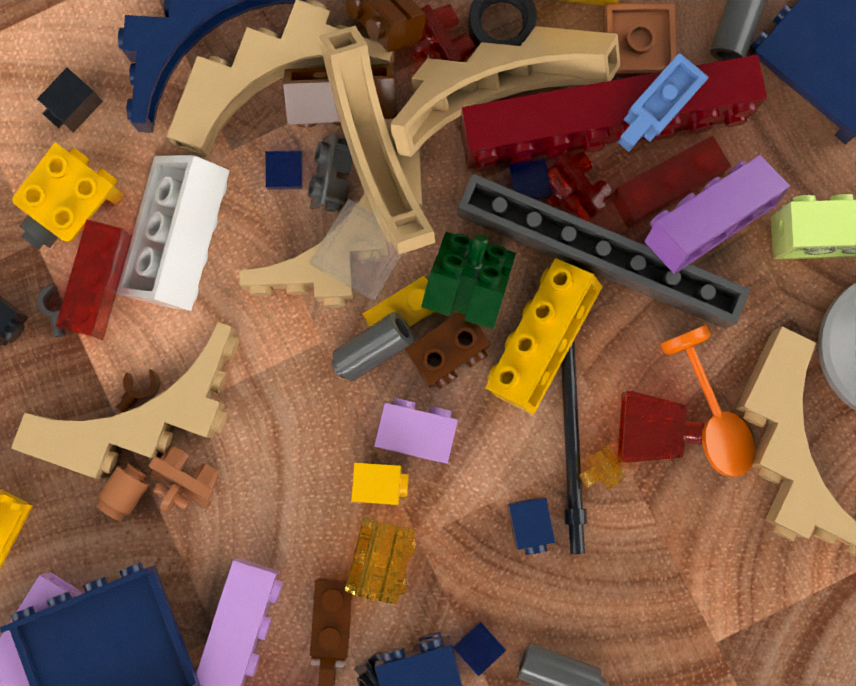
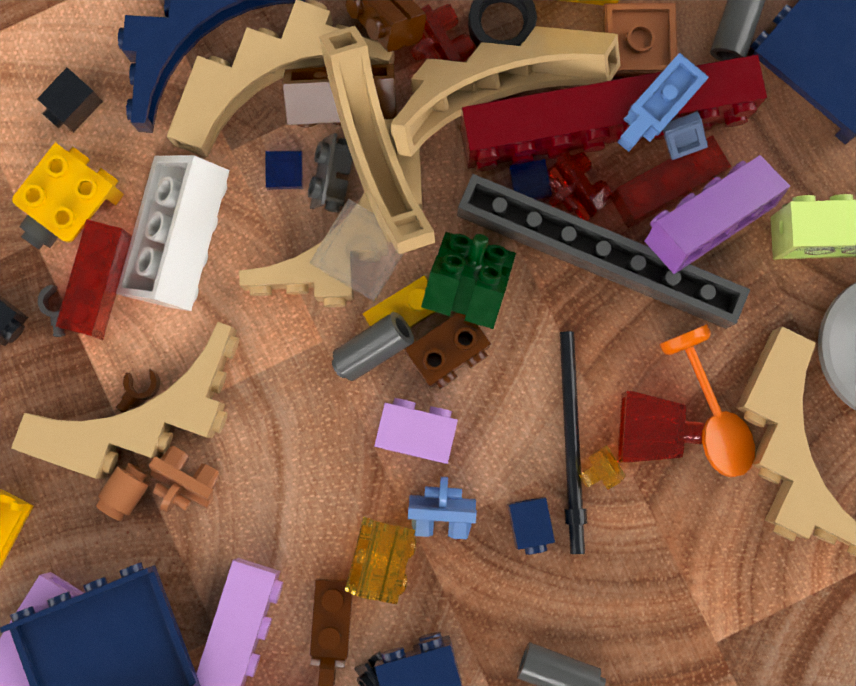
yellow brick [351,462,409,505] -> none
clear blue tile [453,621,506,676] -> none
yellow brick [485,258,603,415] -> none
none -> medium blue hips [408,477,477,539]
none -> sand blue tile [663,111,708,160]

